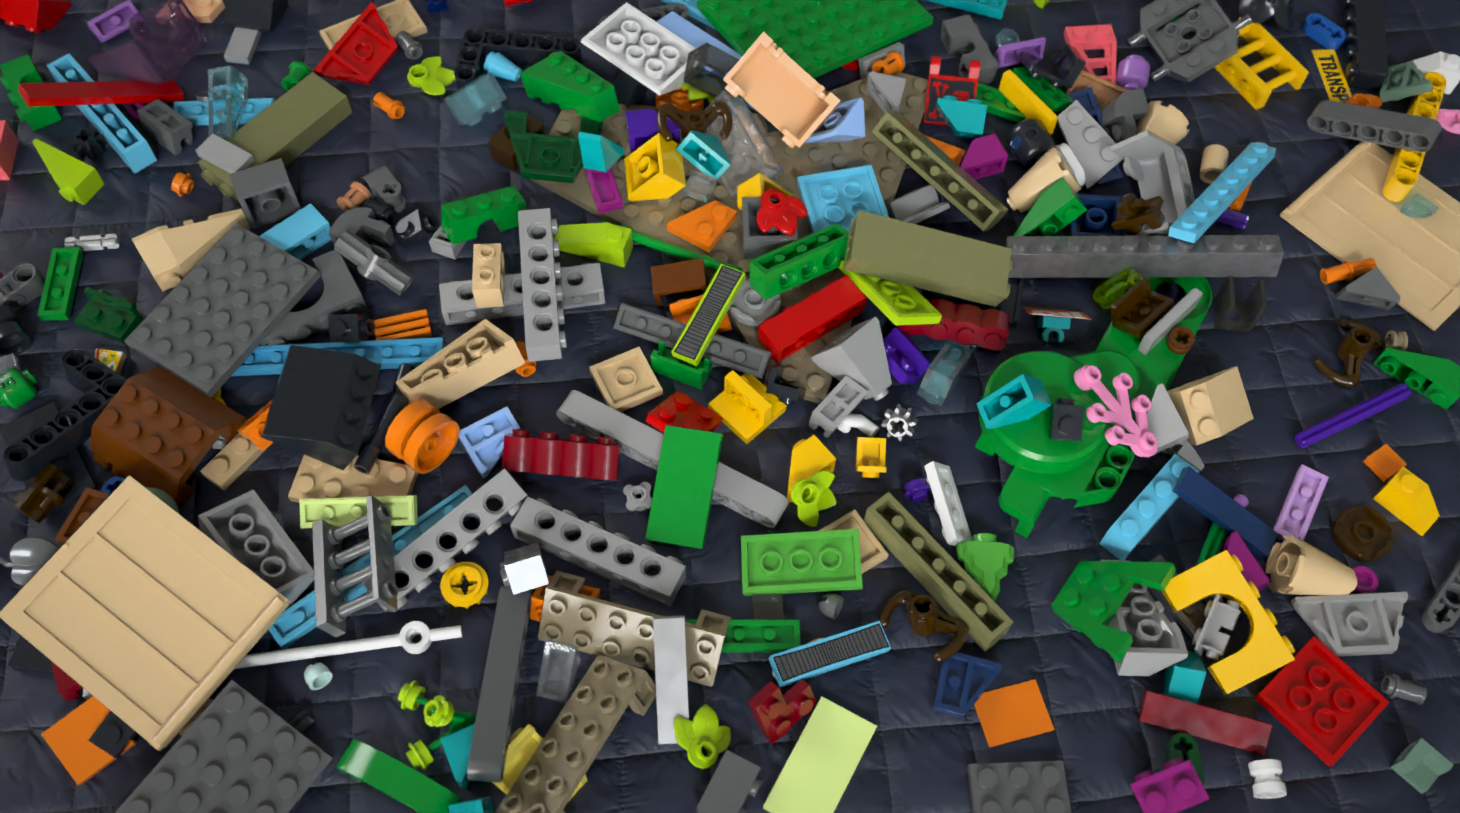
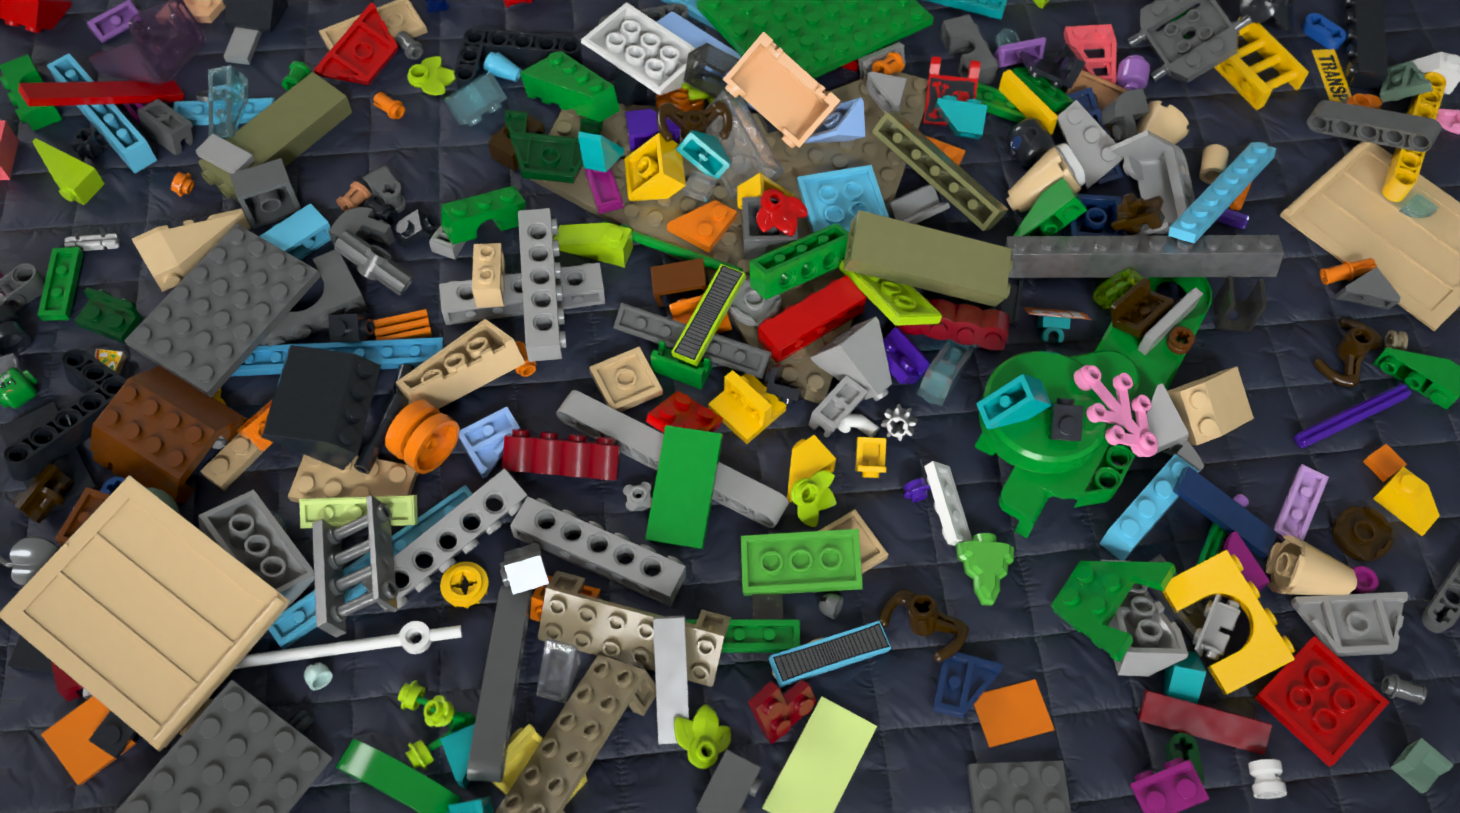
olive brick [864,492,1013,652] -> none
magenta slope [961,134,1008,180] -> none

